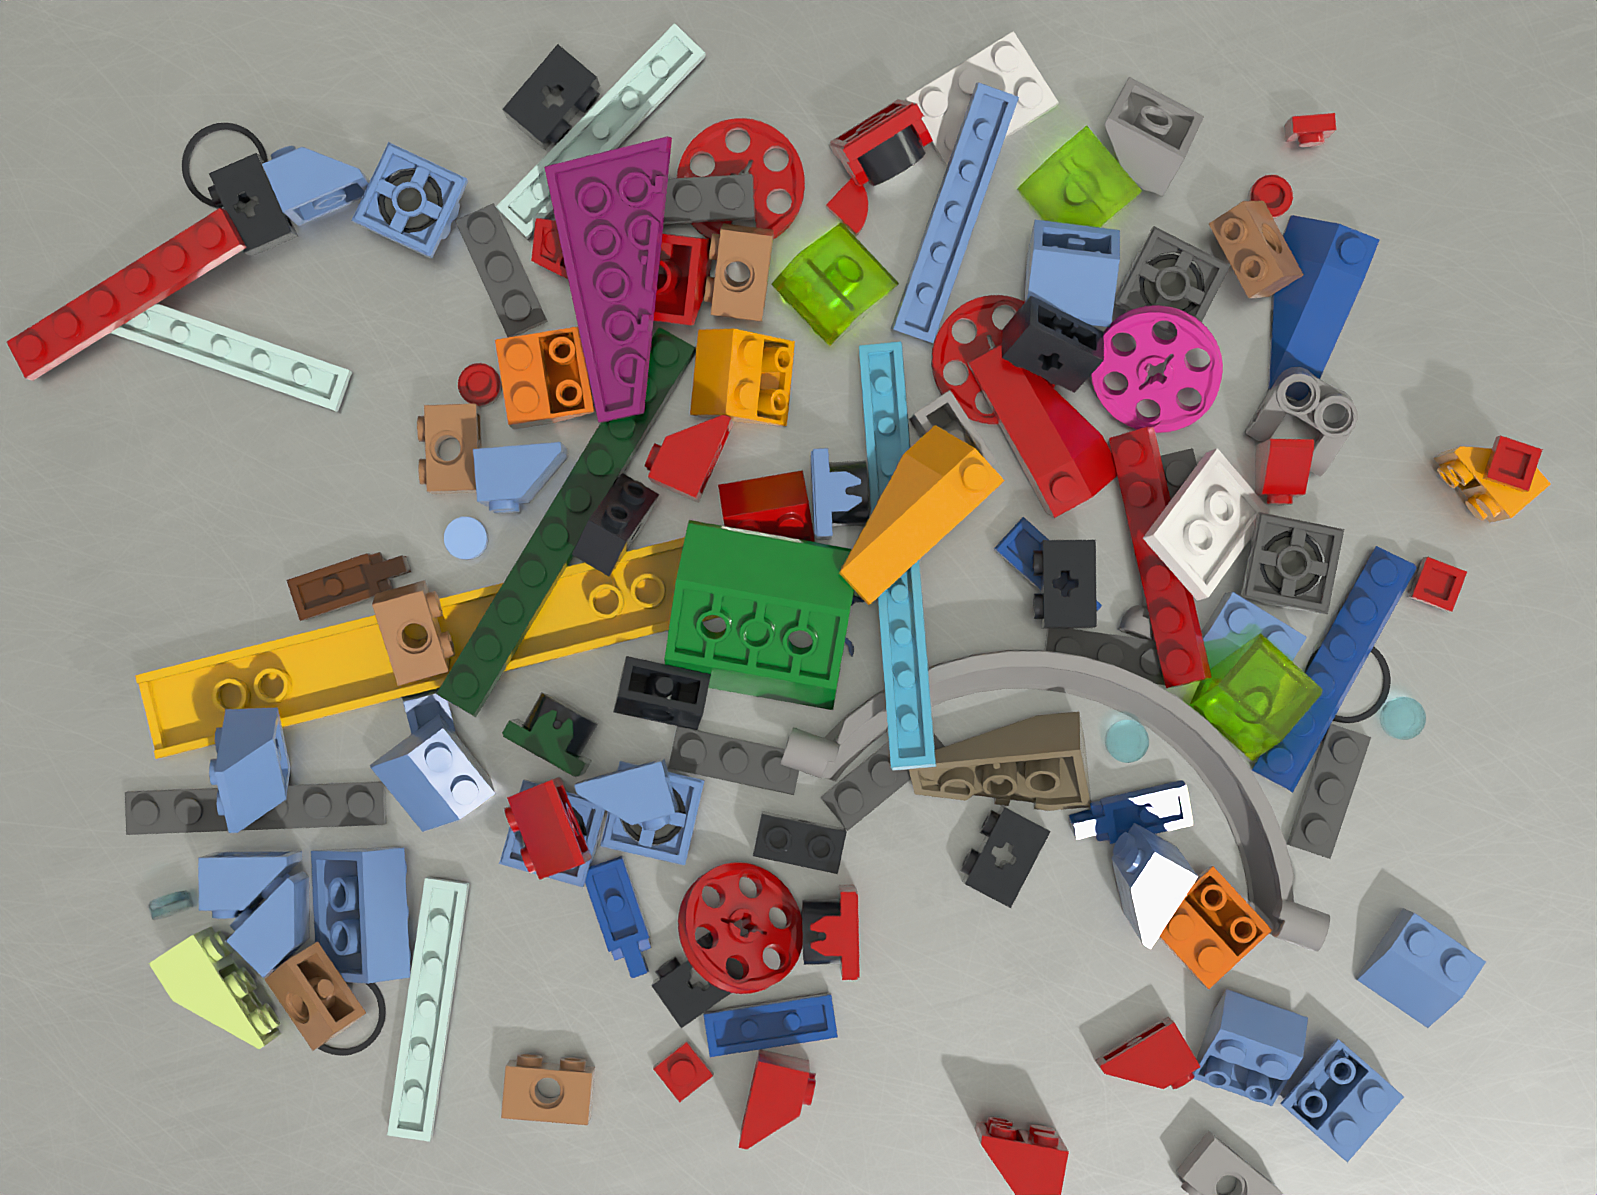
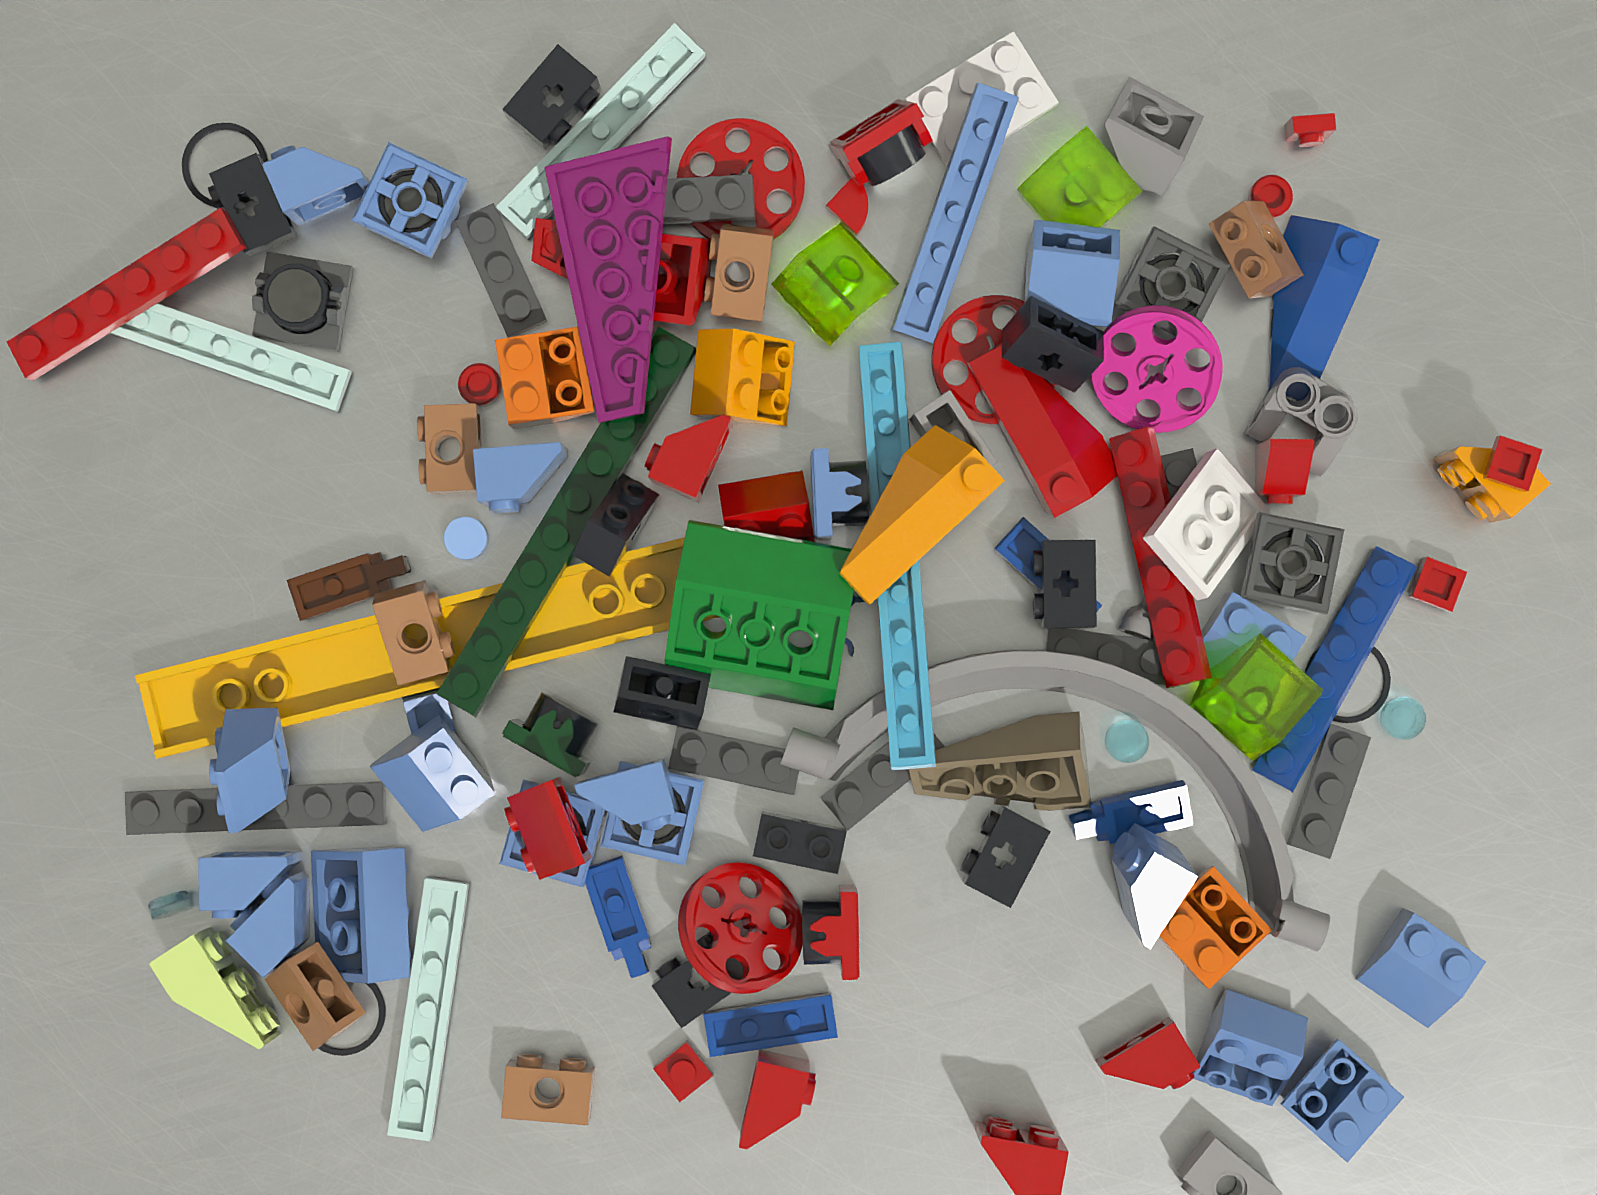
none -> piece [252,251,353,351]

